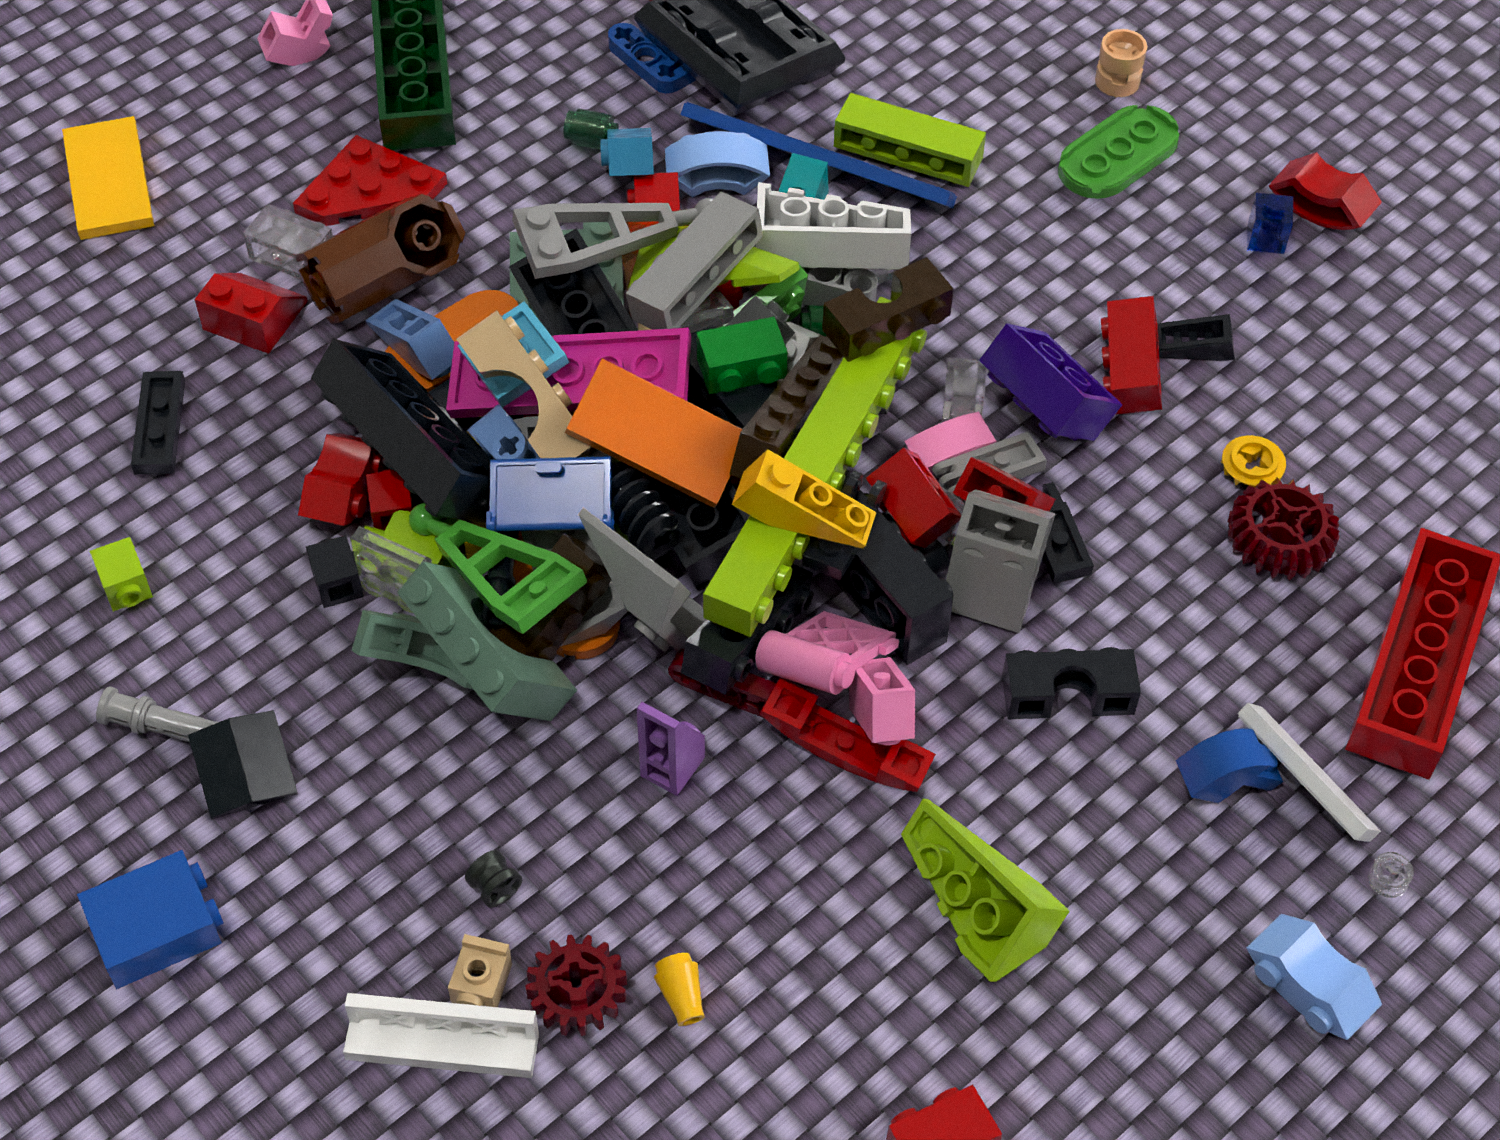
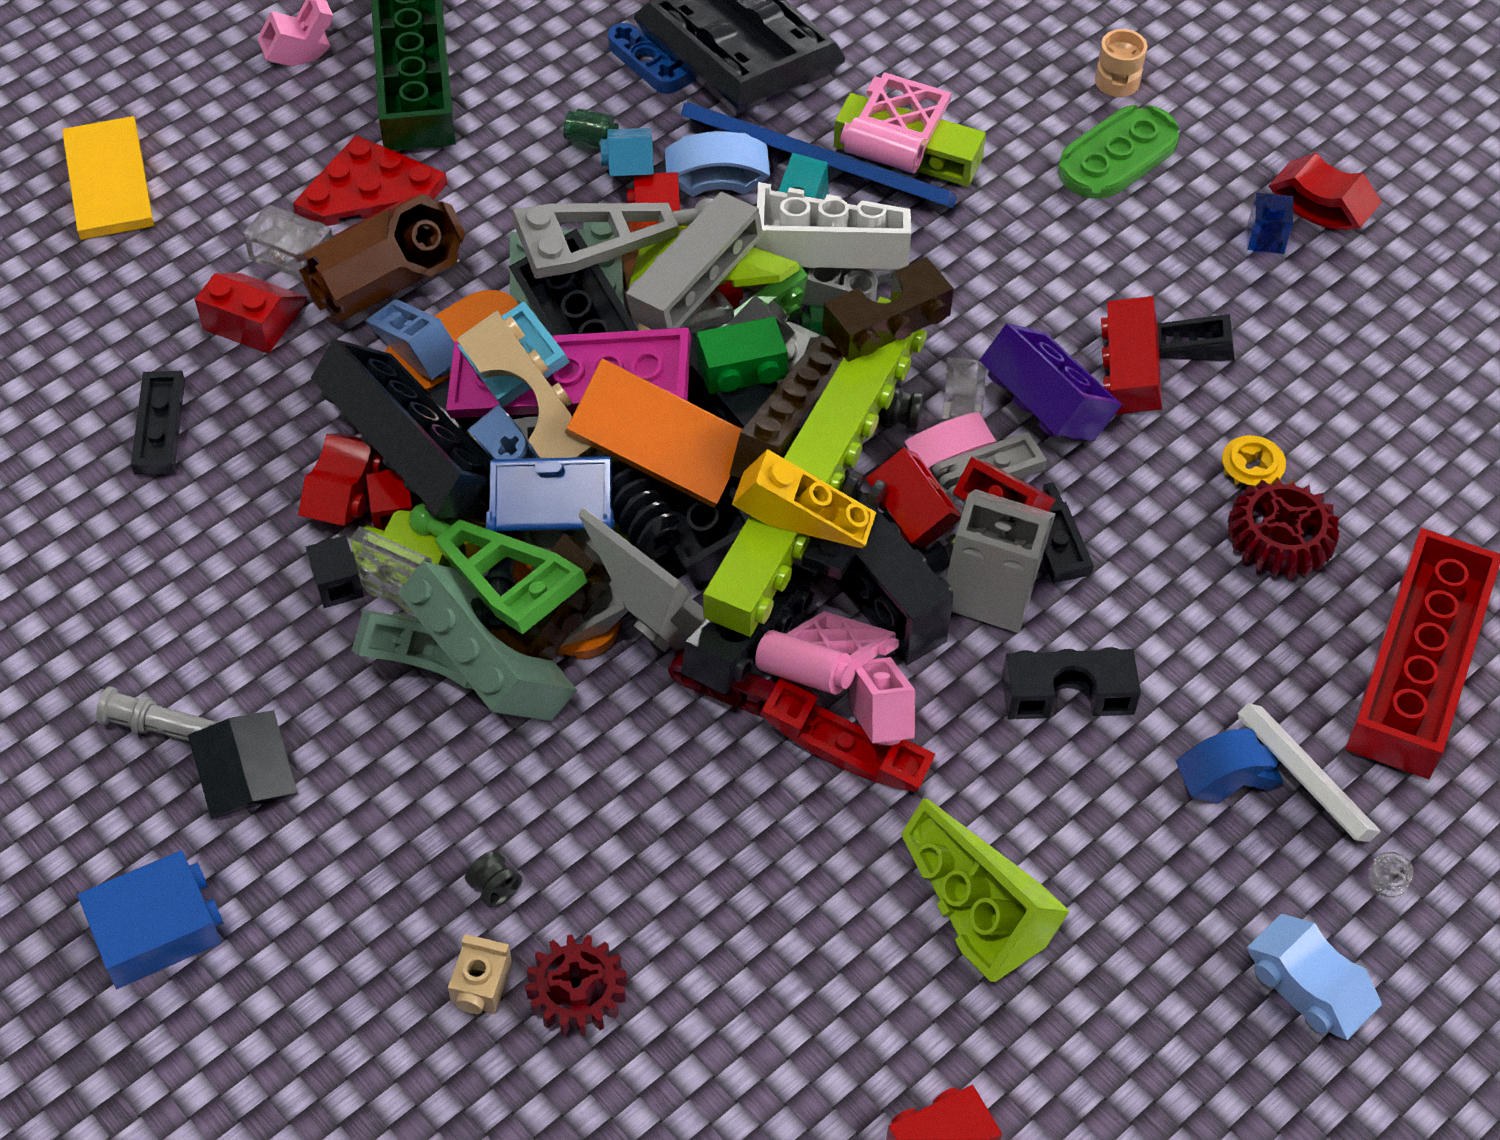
lime brick [90,537,153,612] -> none
white fence [343,993,539,1078] -> none
medium lavender slope [637,701,705,796] -> none
yellow cone [654,953,705,1026] -> none
none -> bright pink piece [840,72,952,174]
none -> pearl dark grey wheel [886,388,923,431]

